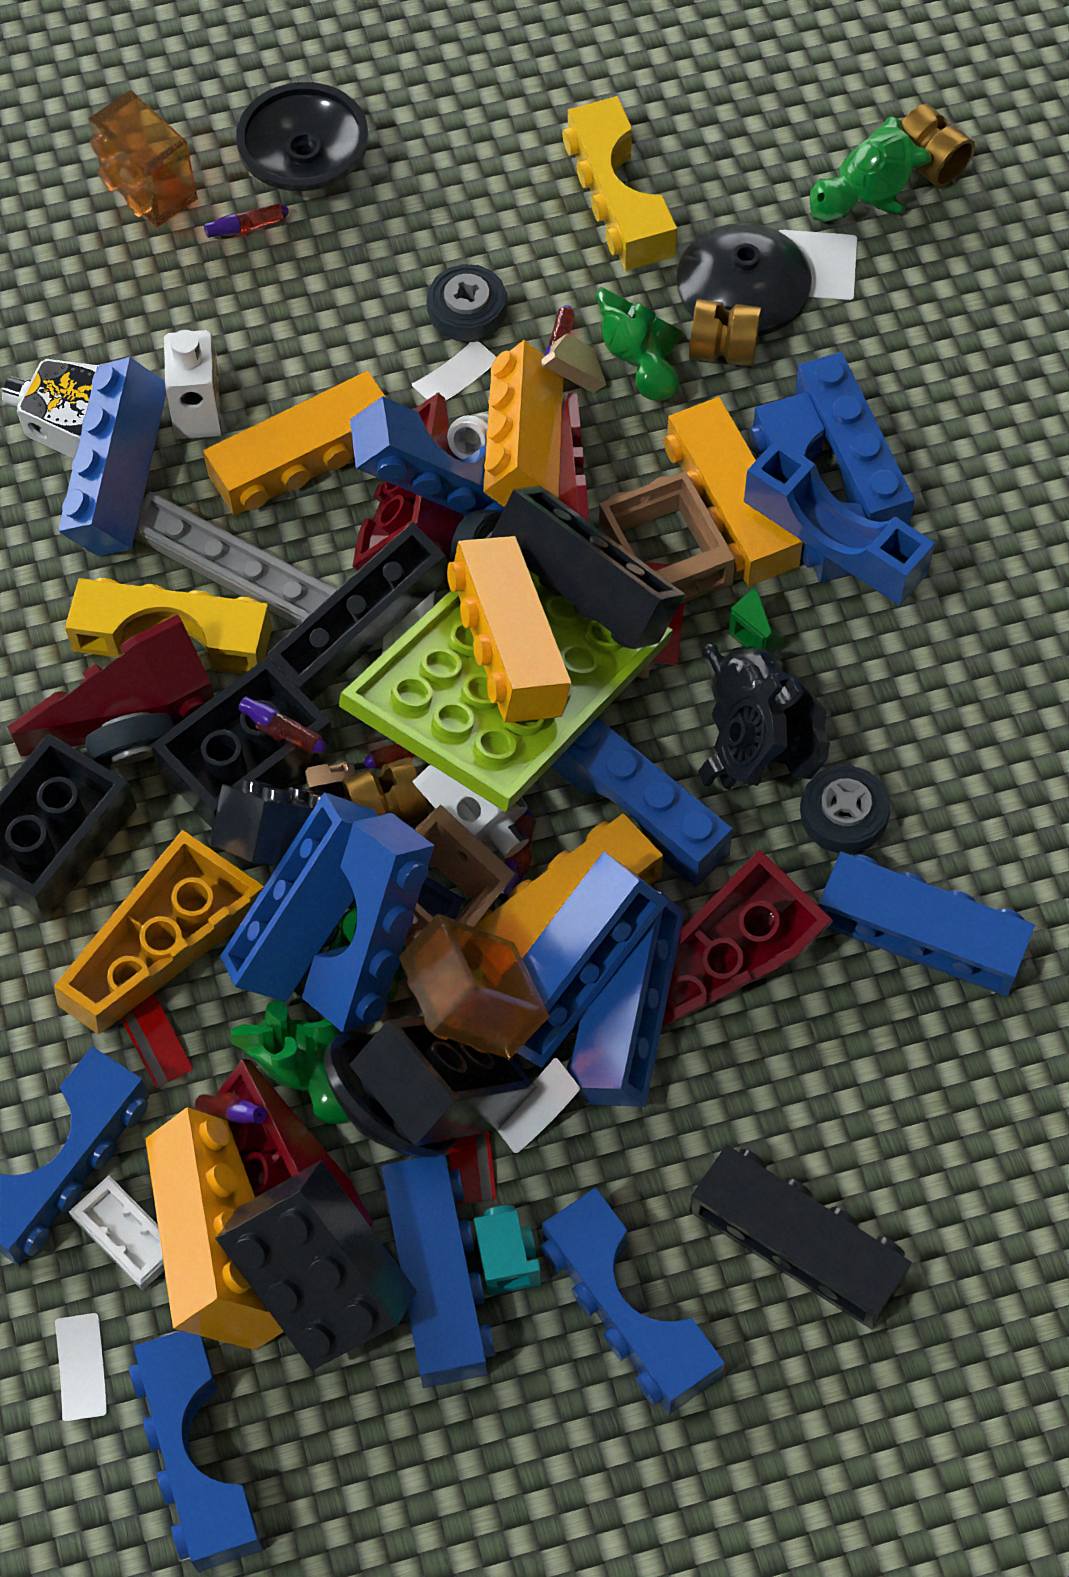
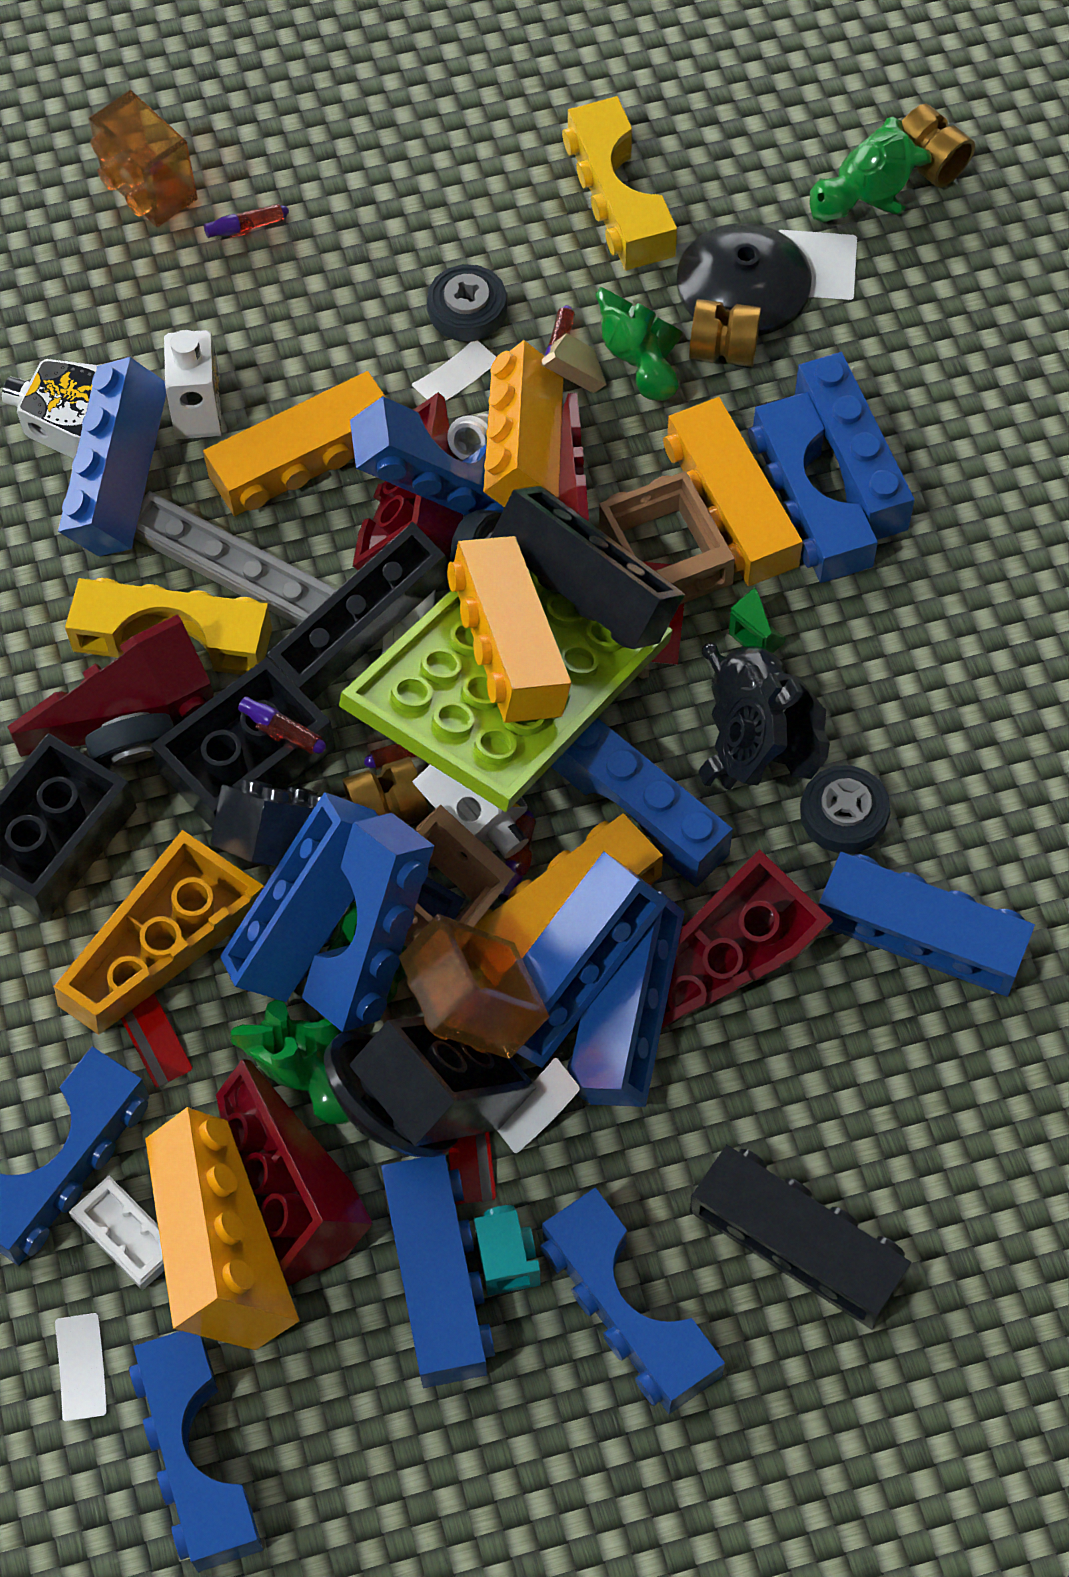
piece [195,1092,267,1124] -> none
black brick [215,1160,417,1371] -> none
black dish [236,82,369,191] -> none
light nougat tile [305,761,356,791] -> none
blue arch [744,438,935,606] -> none

